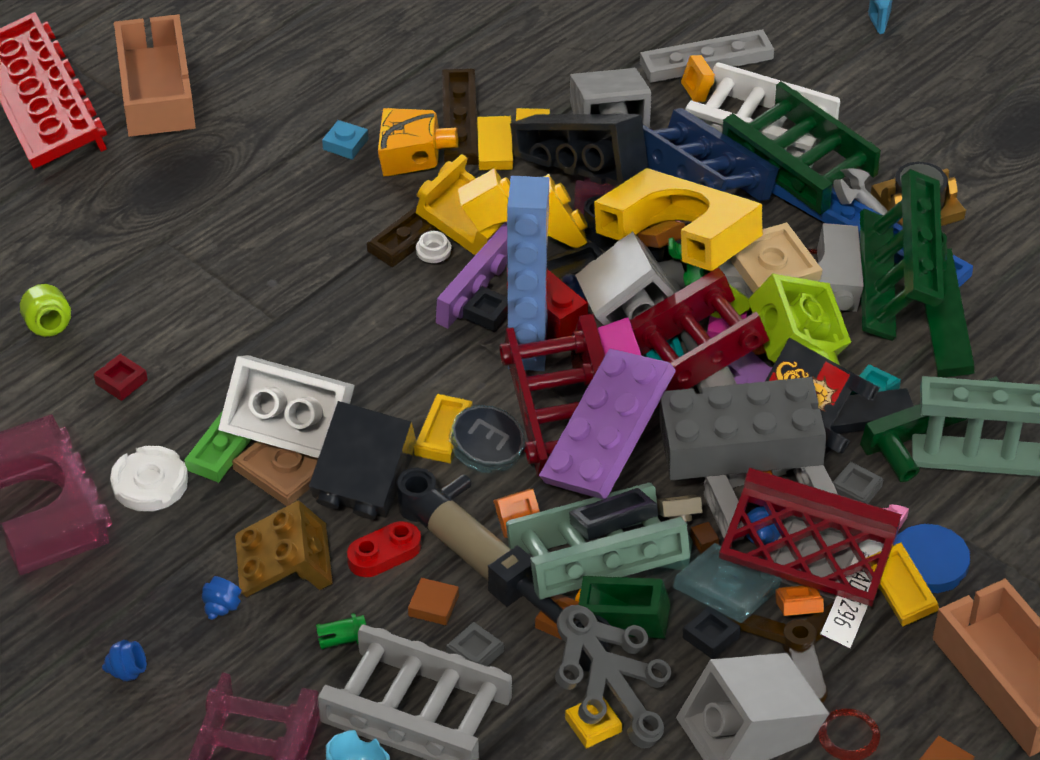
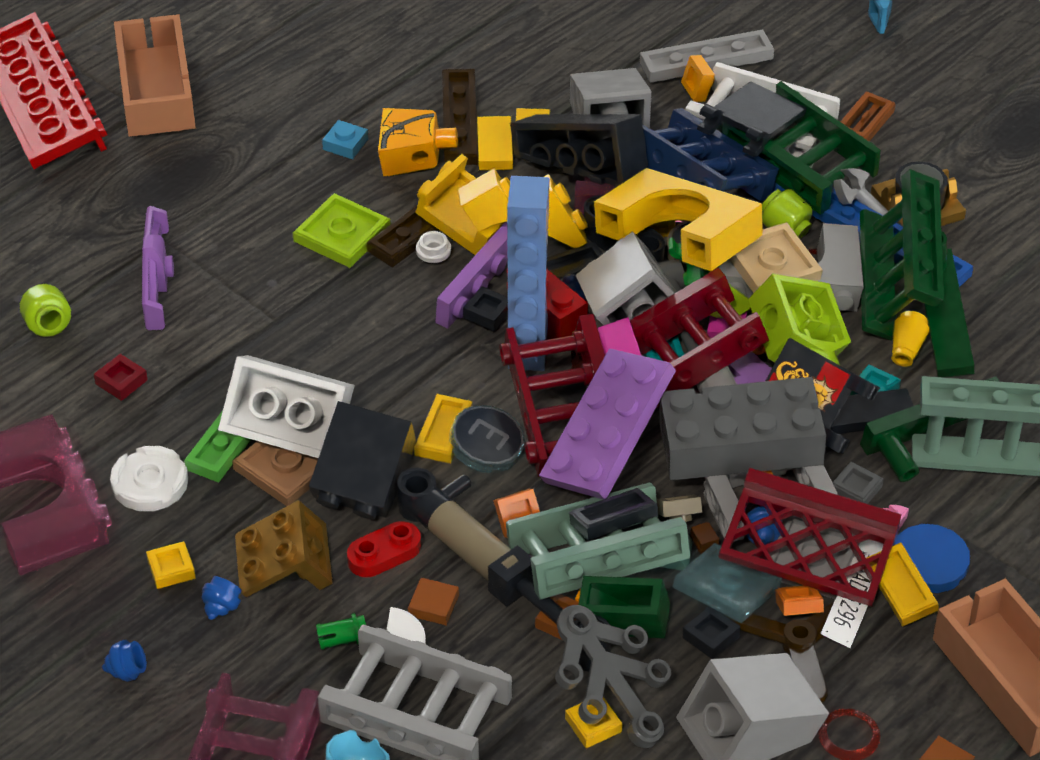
dark grey tile [446,622,504,666] -> none
dark orange tile [638,220,686,248] -> none
none -> medium lavender plate [142,206,174,330]
none -> yellow tile [146,541,196,589]
none -> lime tile [293,193,391,268]
none -> white tile [387,607,426,644]
none -> black flag [697,81,807,157]
none -> lime head [762,189,813,239]
none -> dark orange tile [840,91,896,141]
none -> yellow cone [891,311,930,367]

